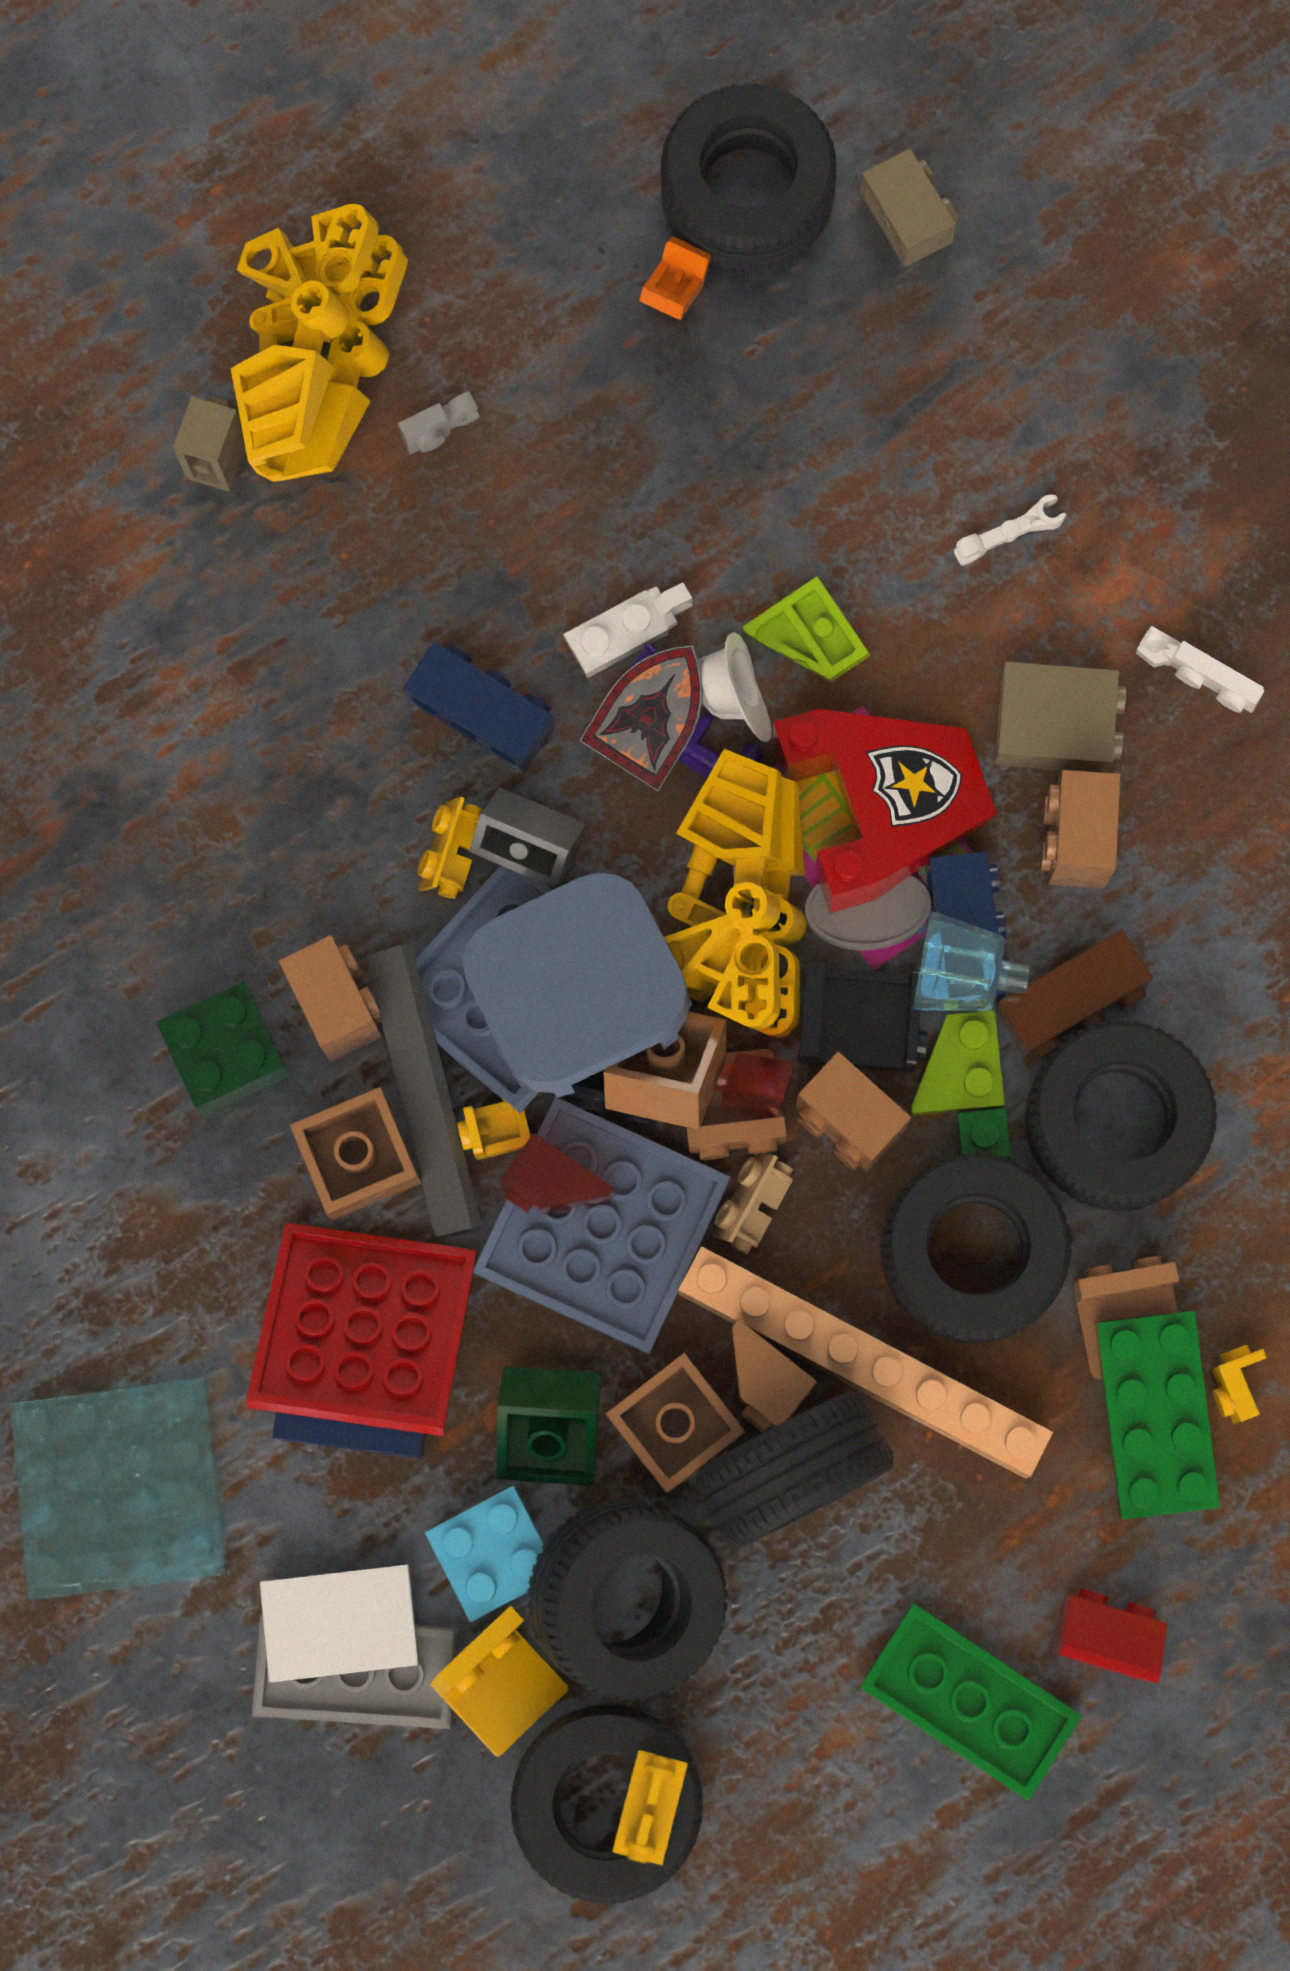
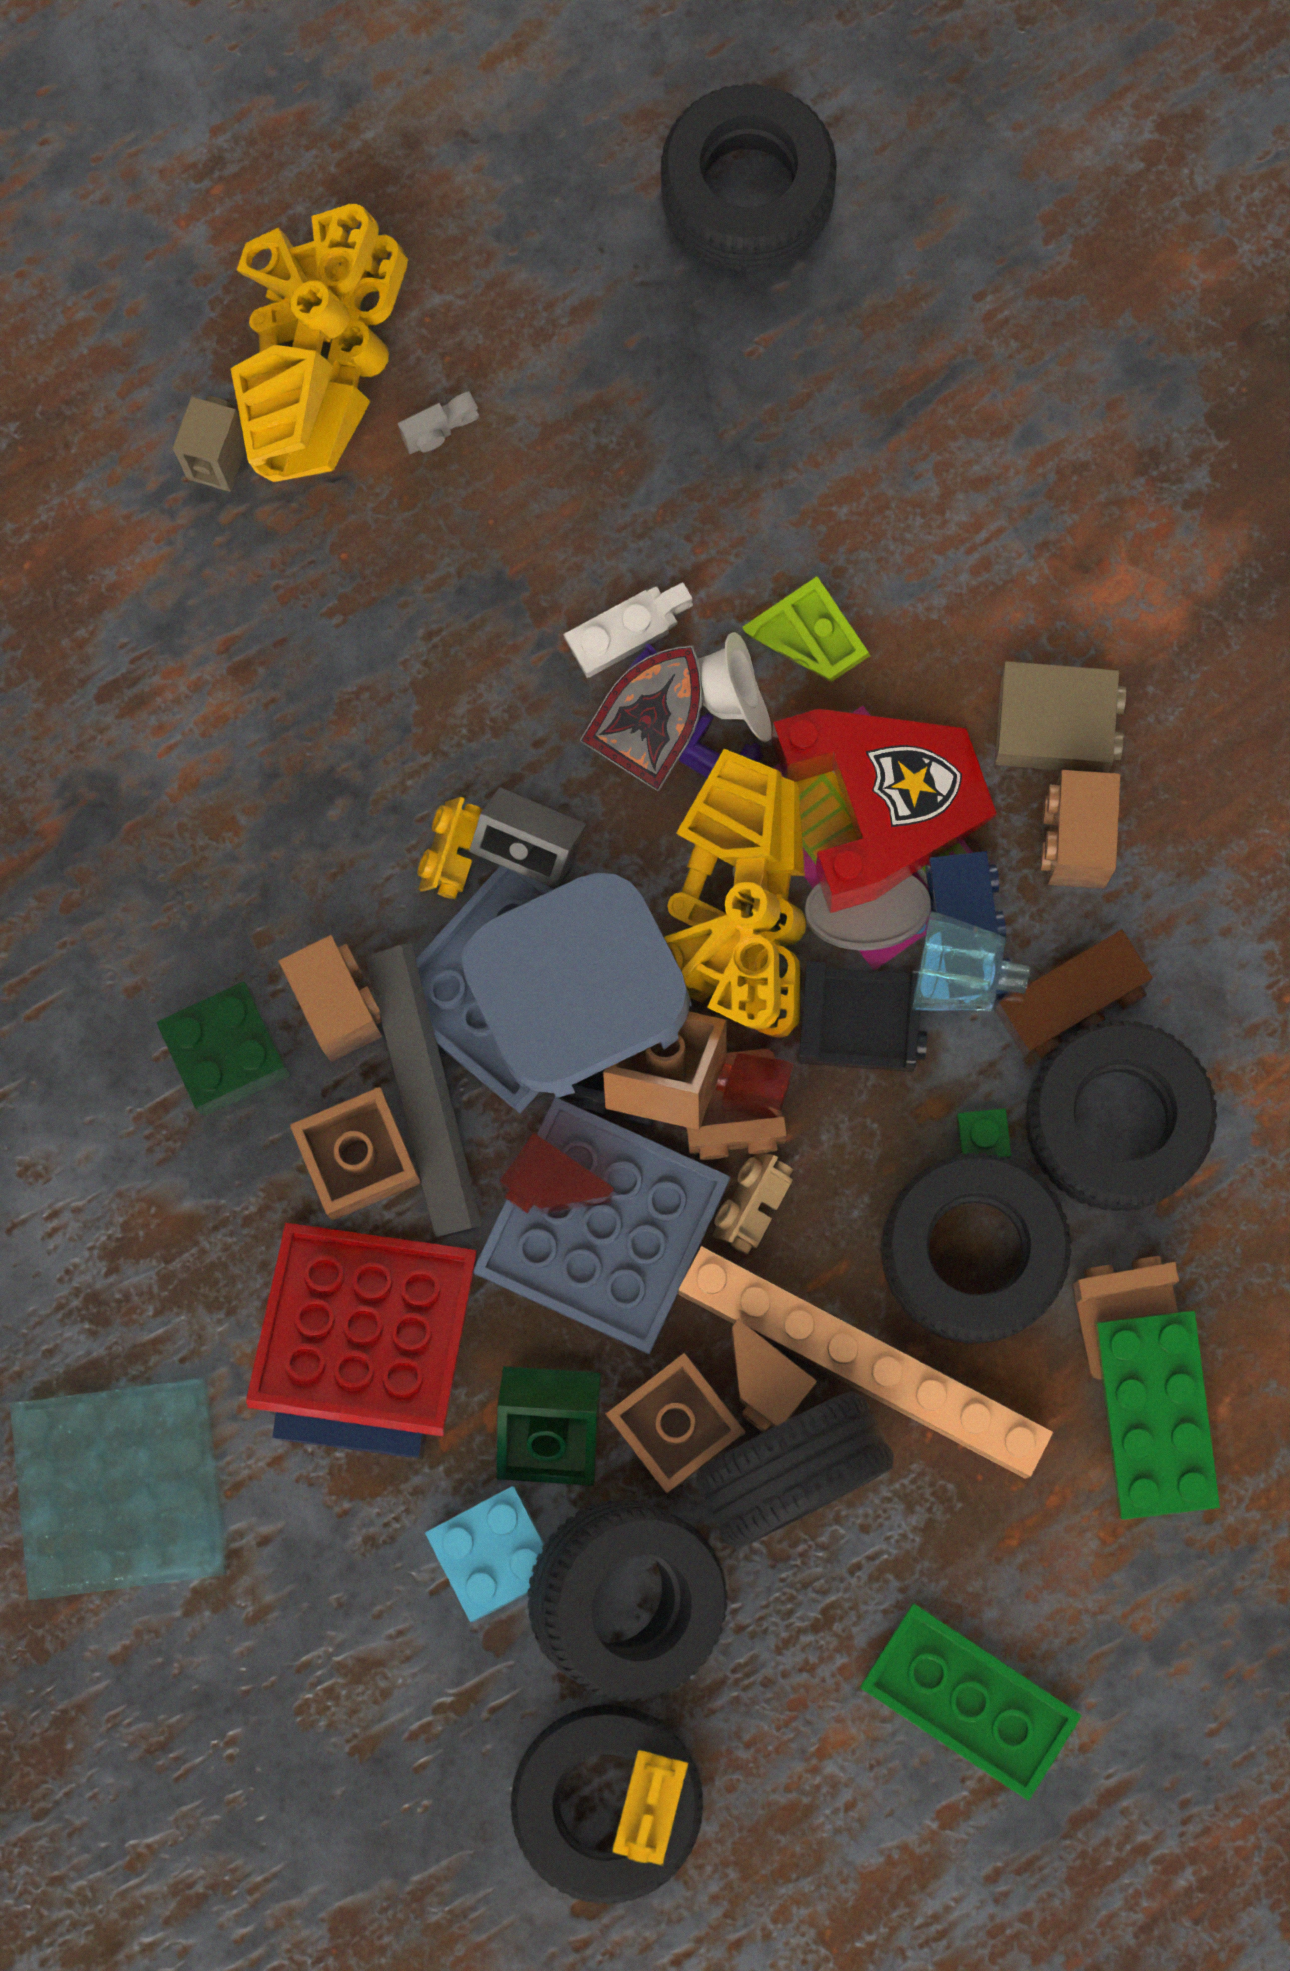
light grey tile [252,1615,458,1729] -> none
white tile [260,1565,419,1683] -> none
dark blue brick [403,642,555,774] -> none
yellow bracket [430,1606,568,1756] -> none
yellow bracket [457,1102,533,1160] -> none
orange bracket [639,236,711,320] -> none
medium nougat brick [796,1052,911,1173] -> none
dark tan brick [860,148,958,267] -> none
lime wing [911,1010,1005,1116] -> none
white piece [954,494,1067,565] -> none
red slope [1049,1588,1167,1684] -> none
white hinge [1136,626,1265,713] -> none
yellow bracket [1211,1345,1267,1424] -> none

